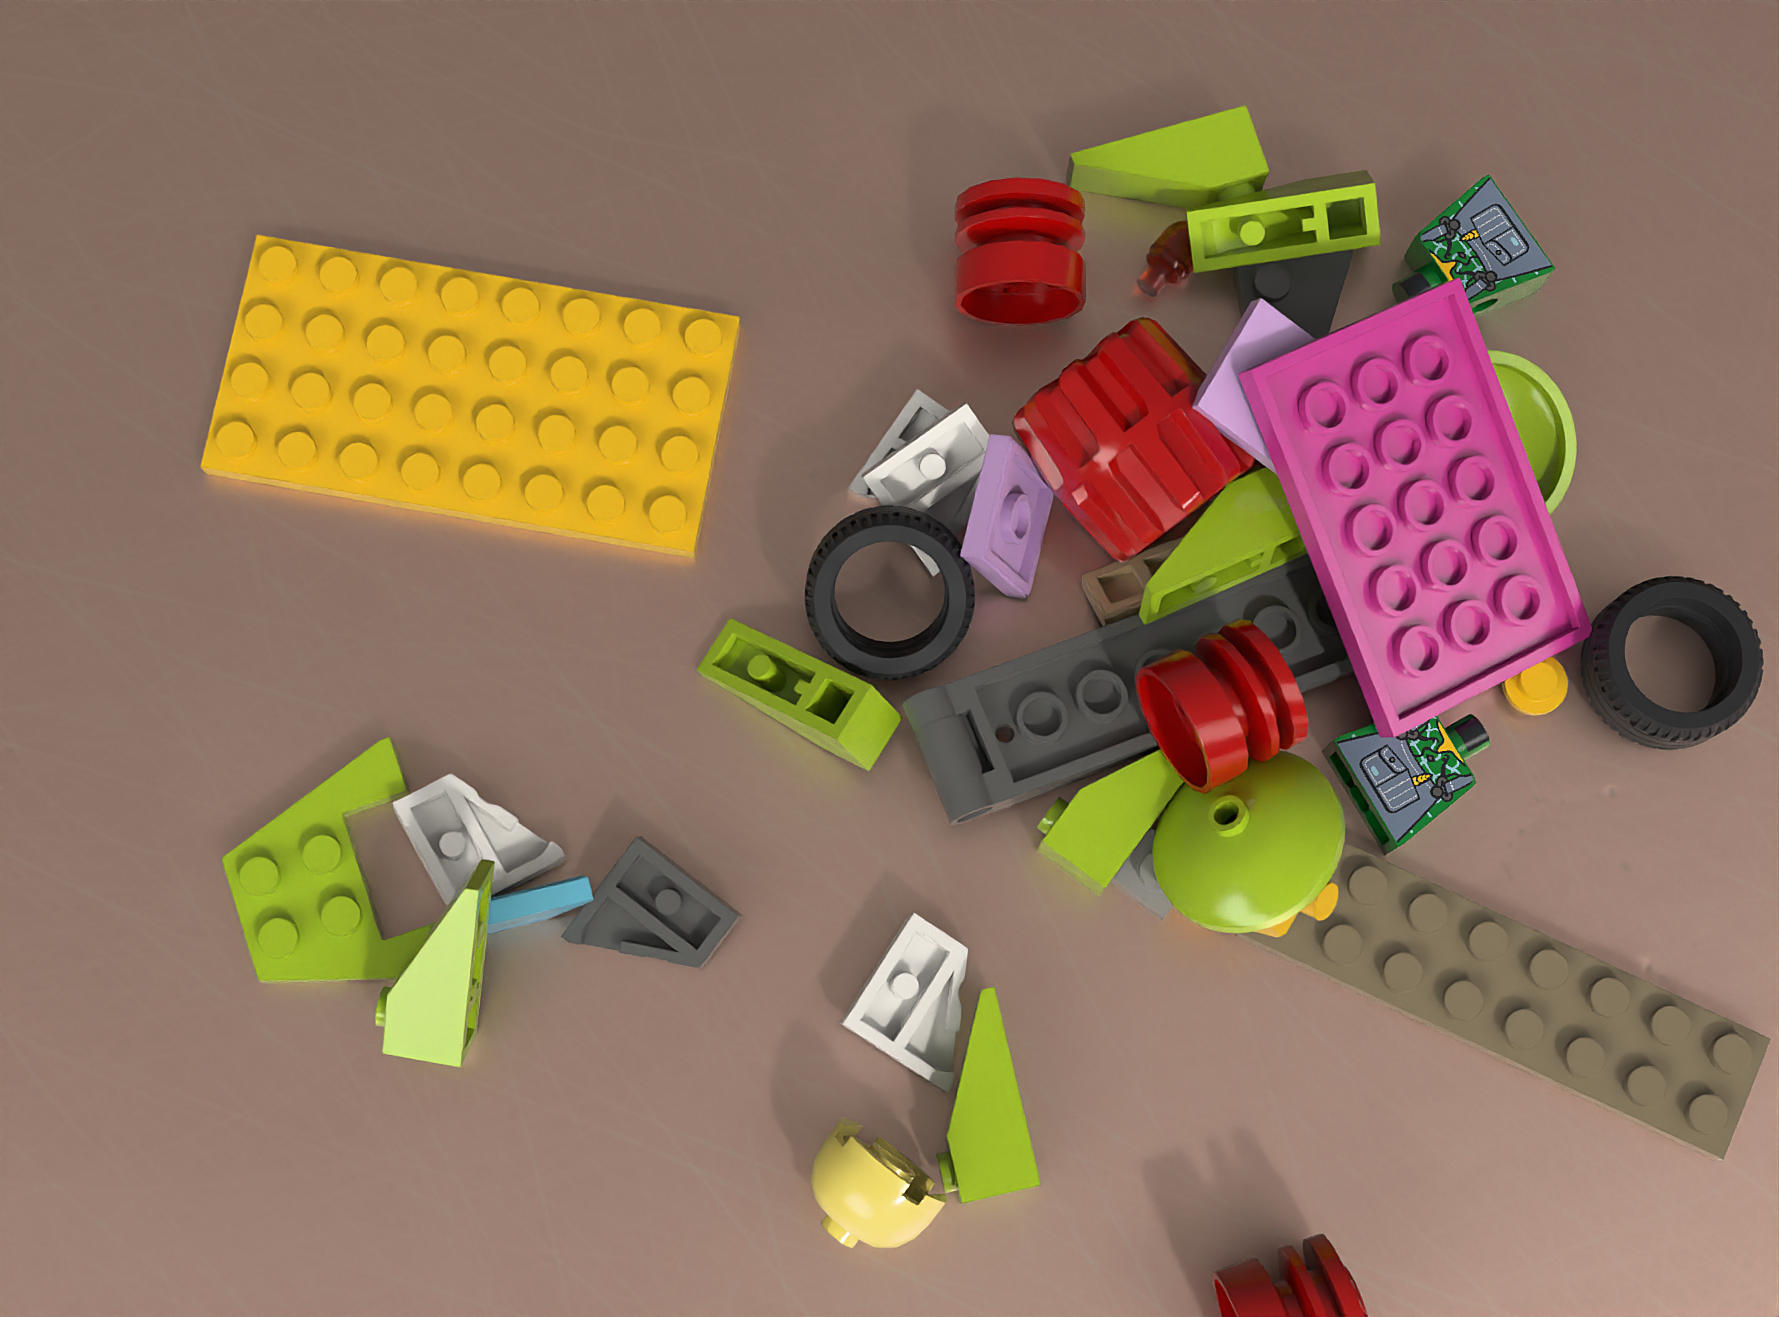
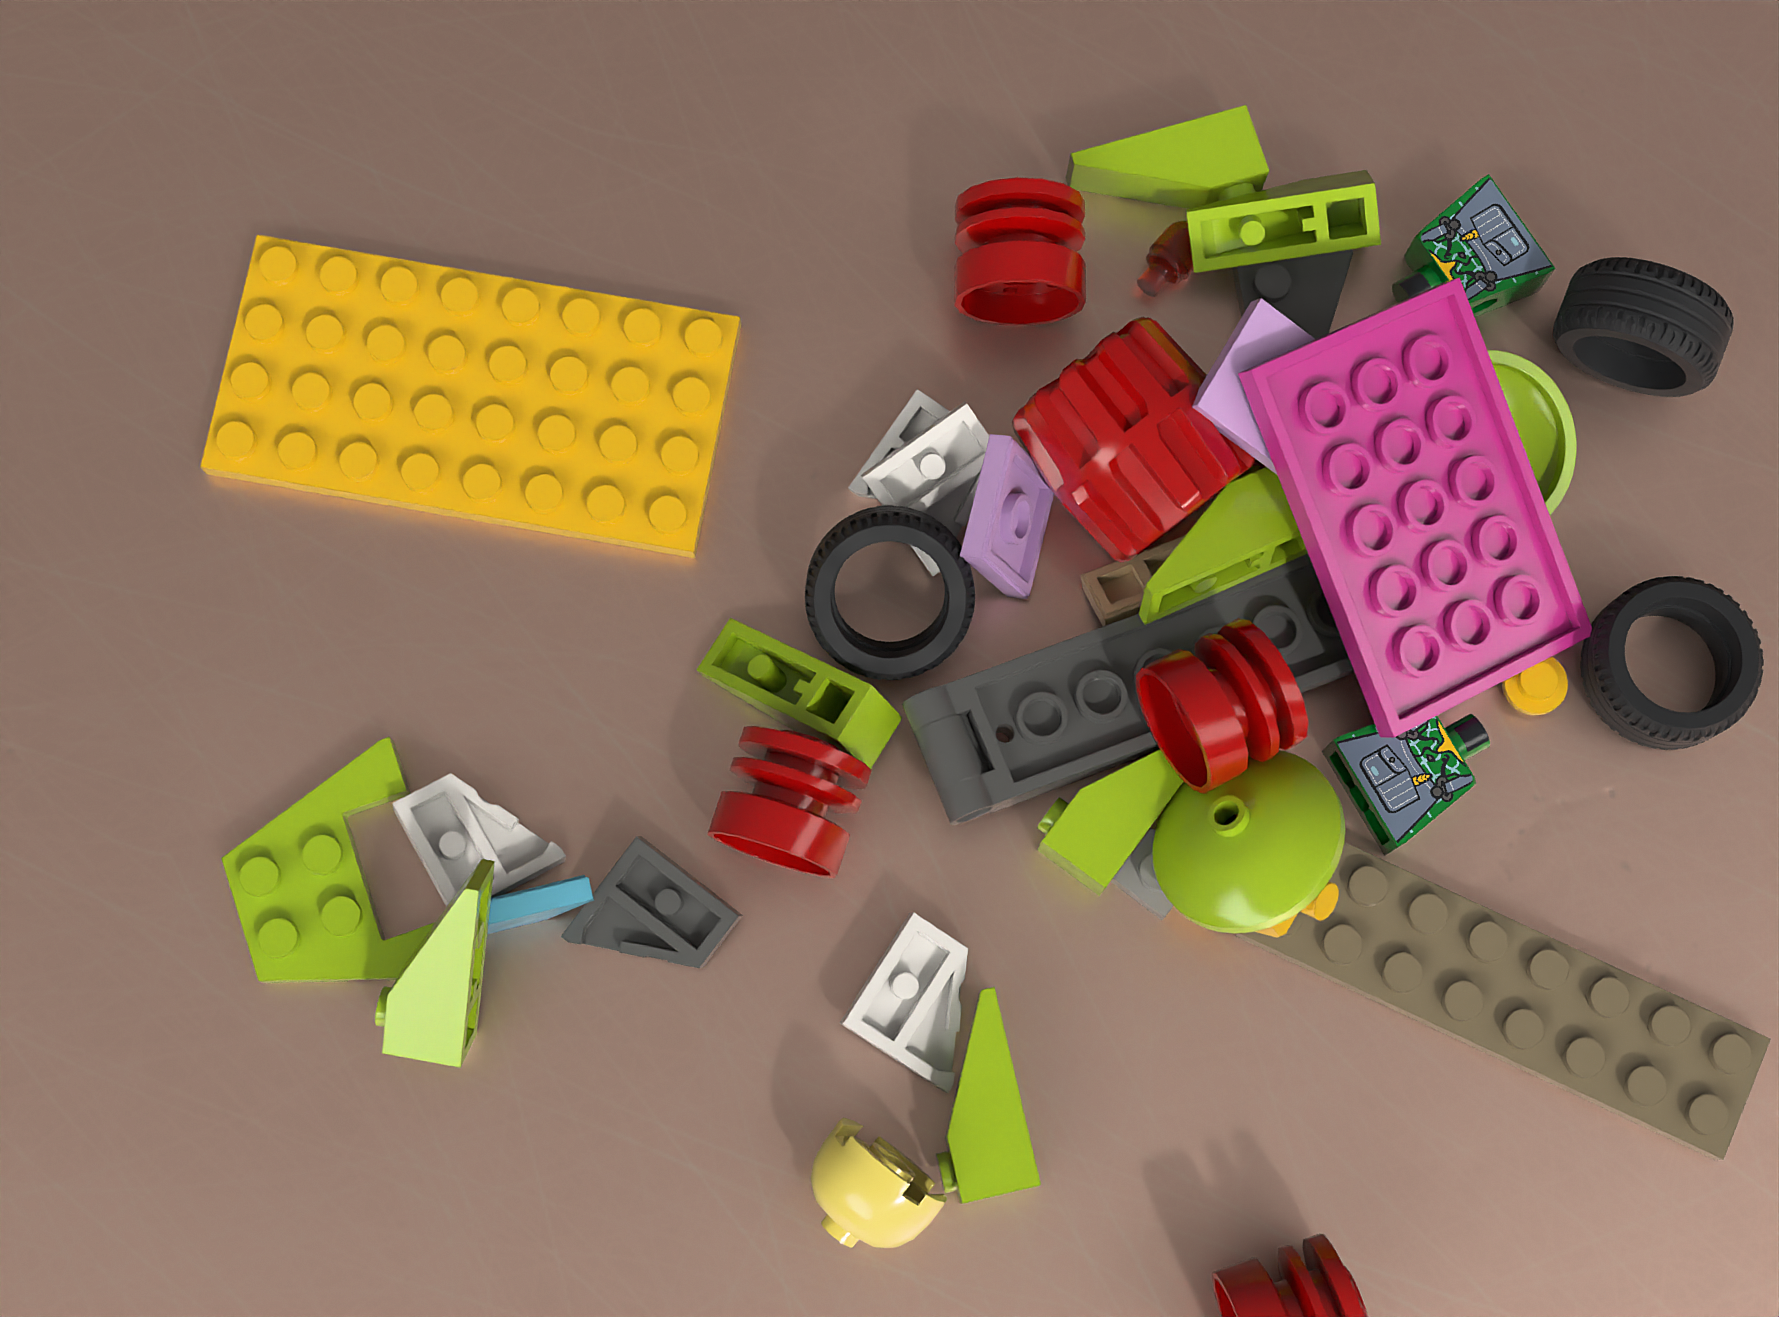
none -> red wheel [708,726,872,878]
none -> black tyre [1553,257,1734,397]

